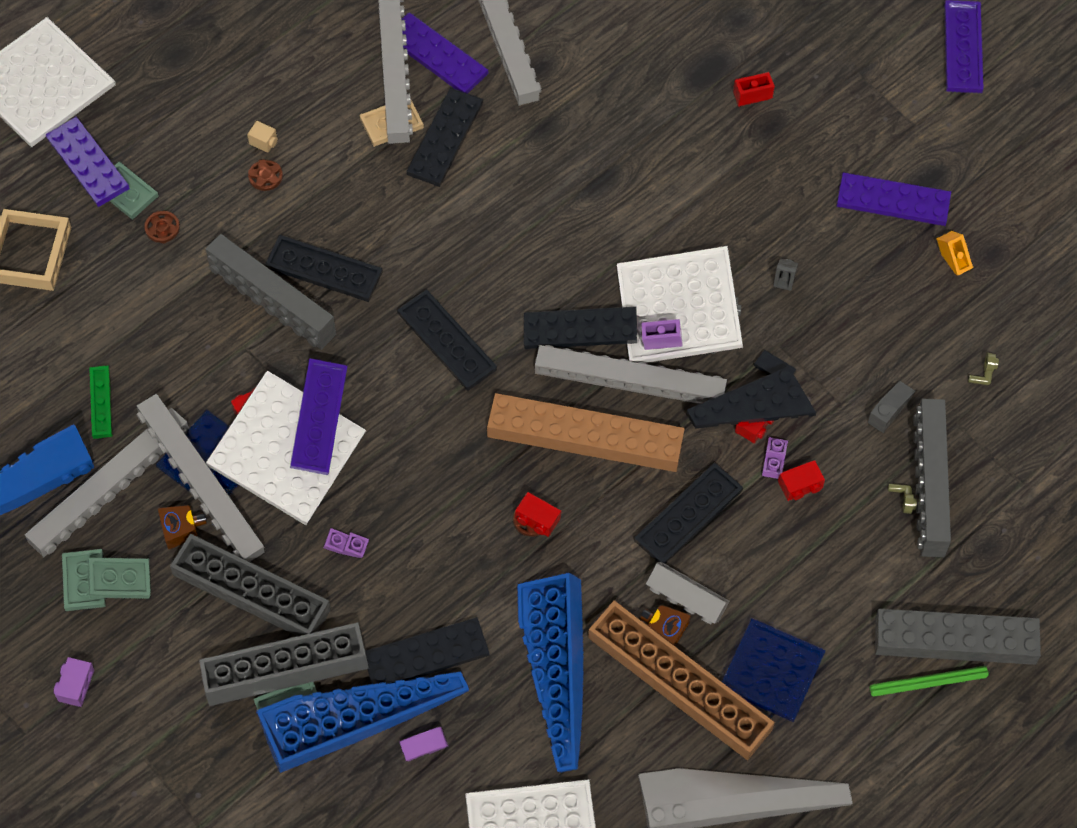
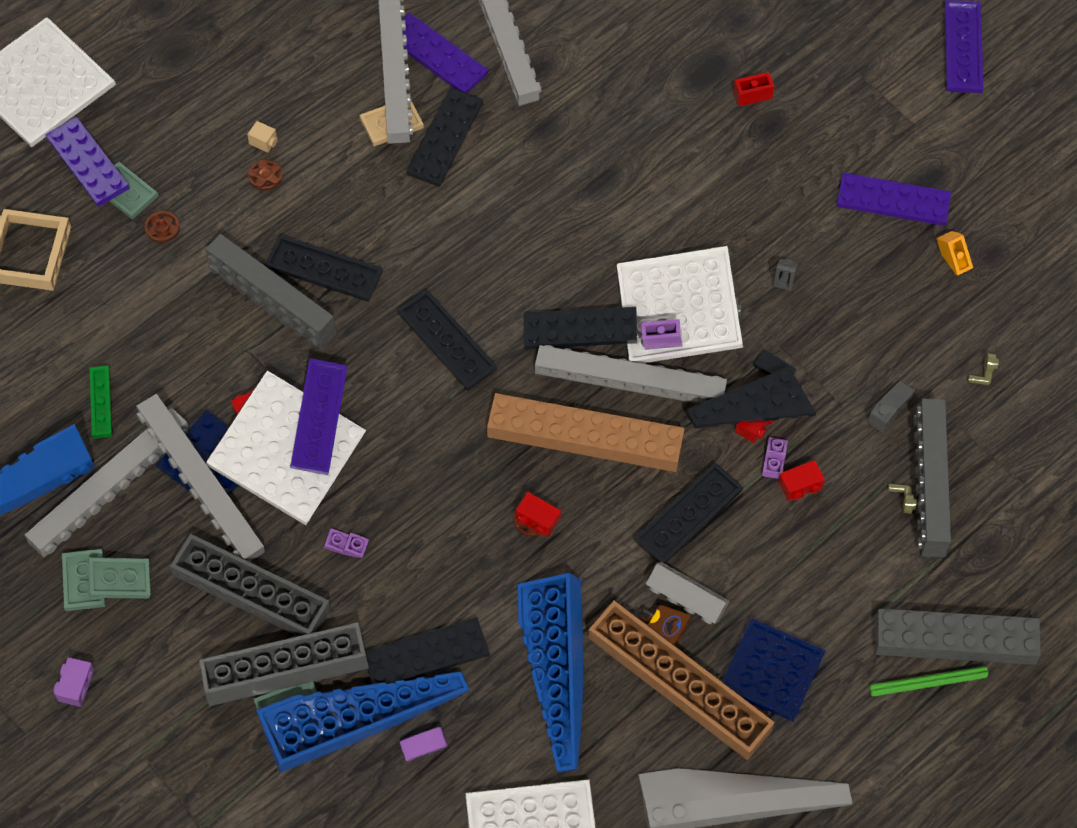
reddish brown torso [158,505,207,550] -> none

